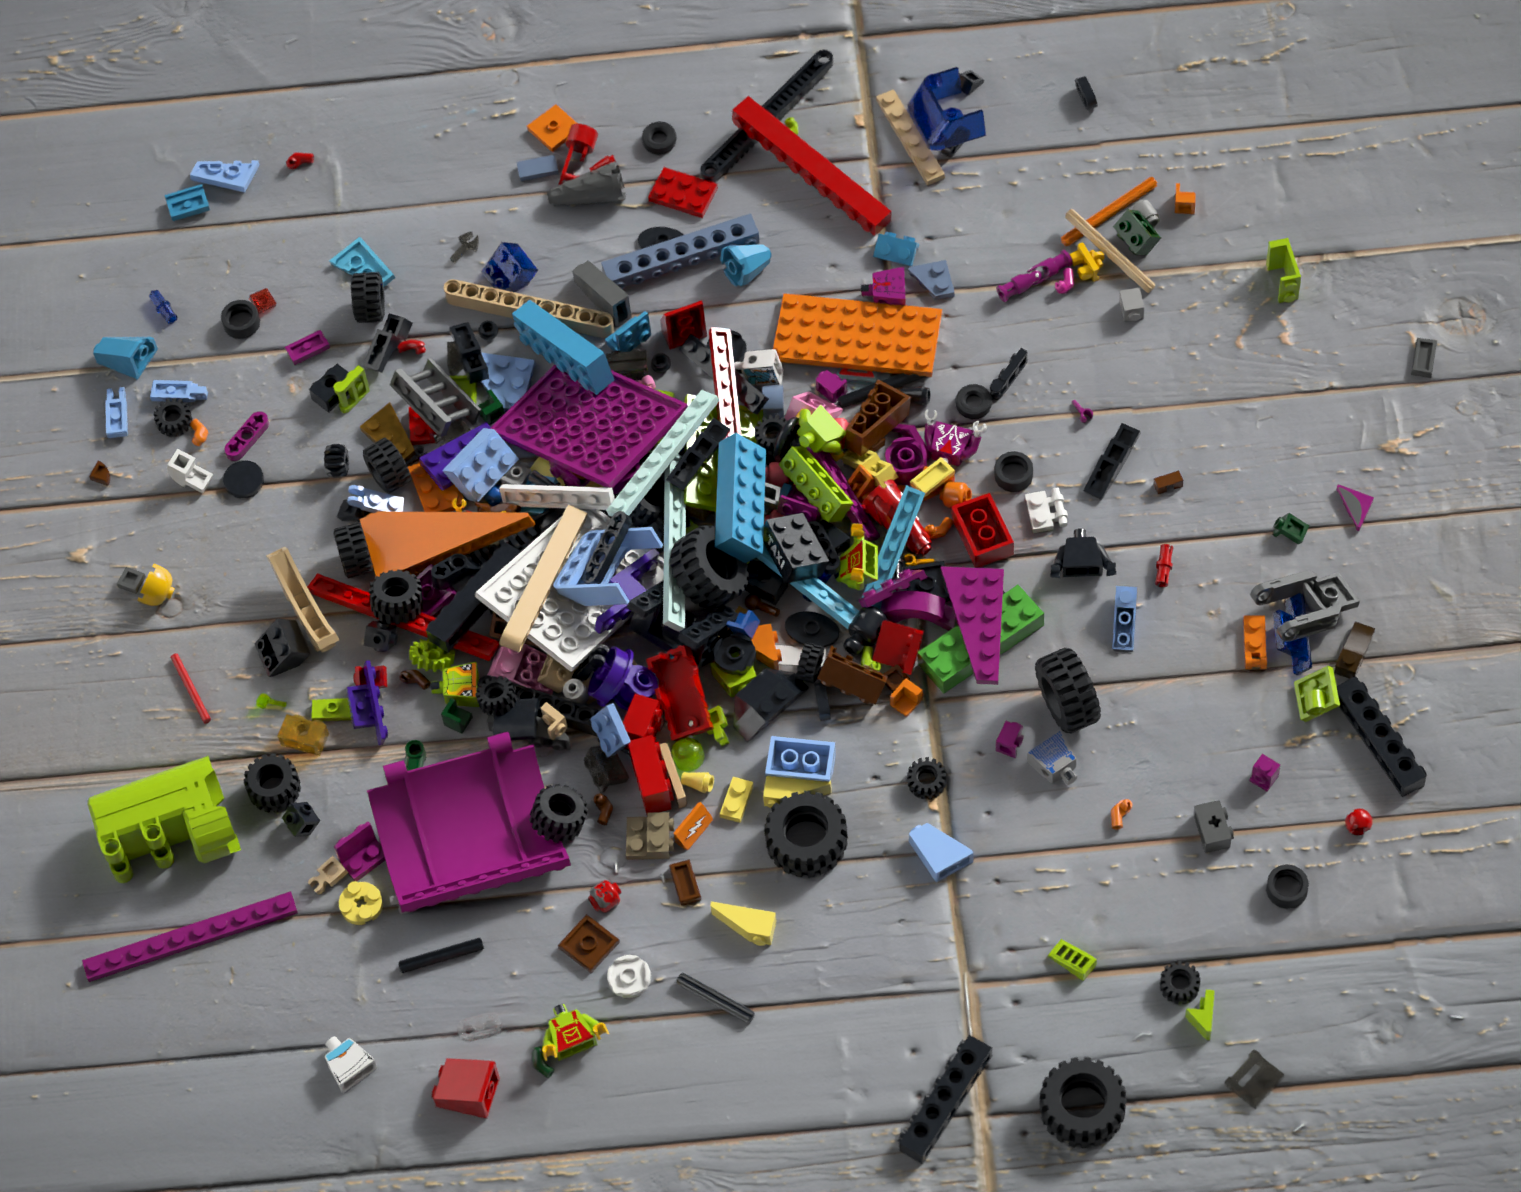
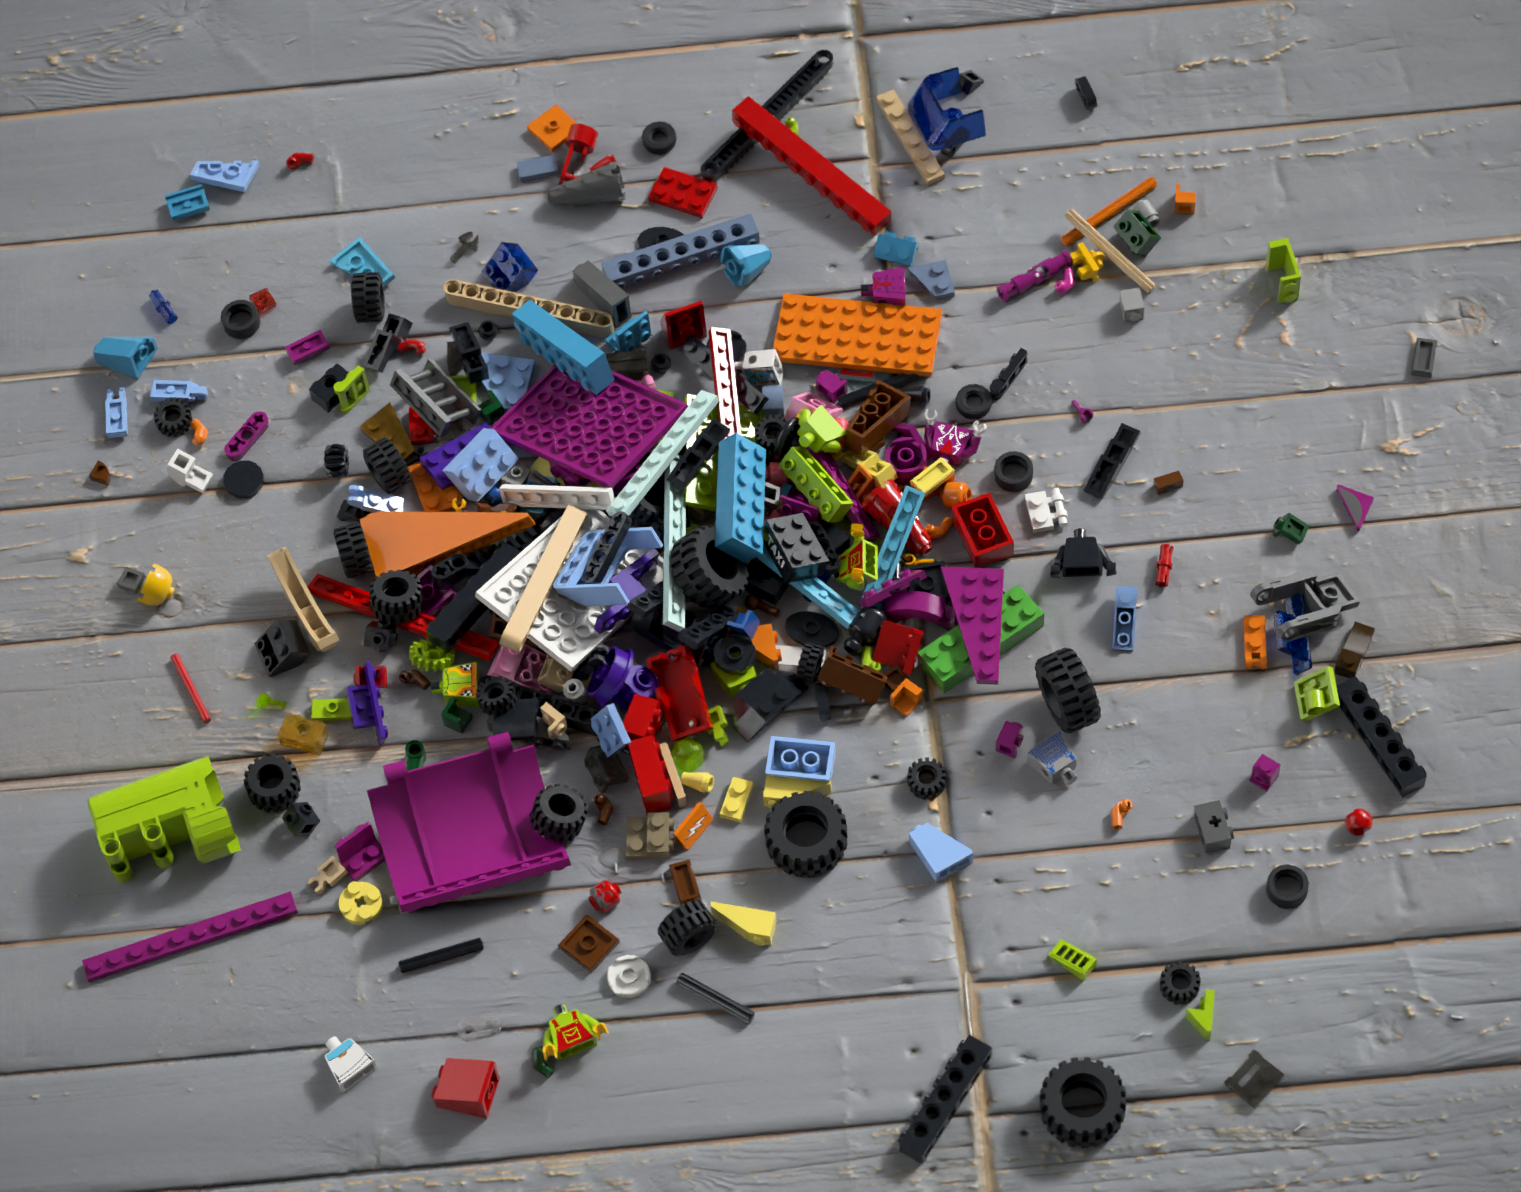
none -> black tyre [657,900,718,957]

